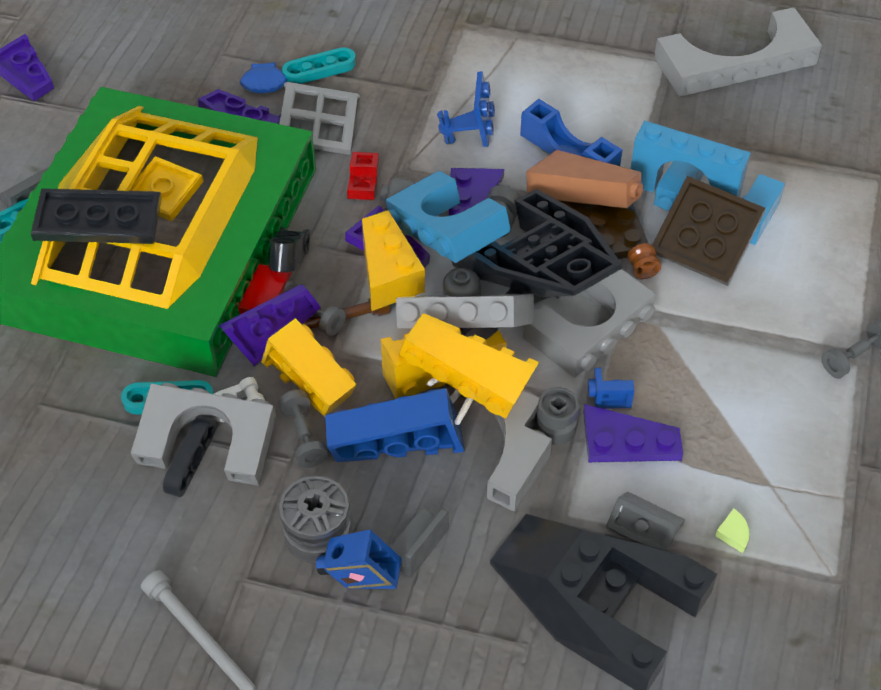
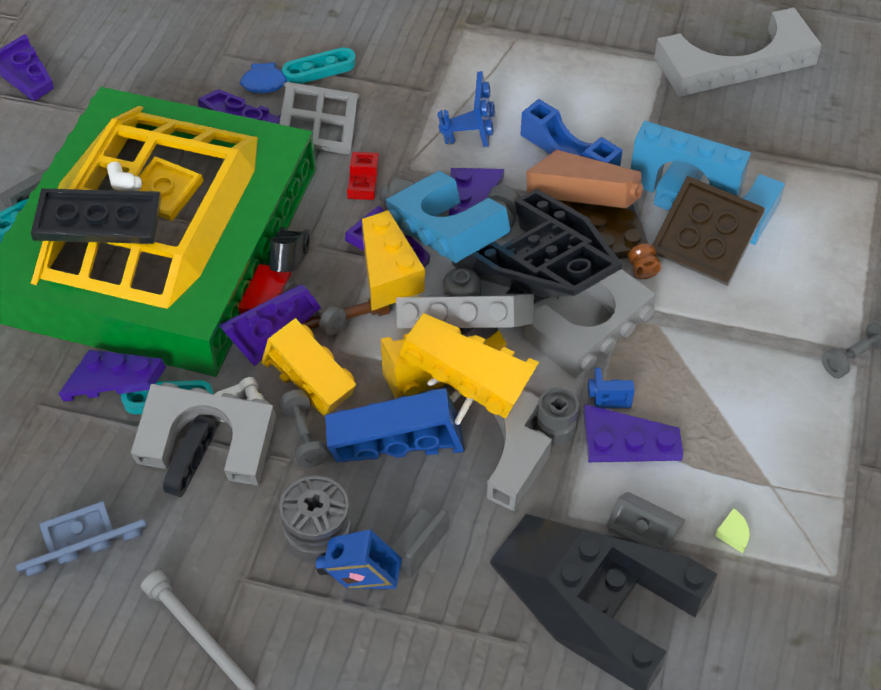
none -> sand blue bracket [15,501,147,577]
none -> dark purple wing [58,350,166,402]
none -> white arm [107,162,142,191]

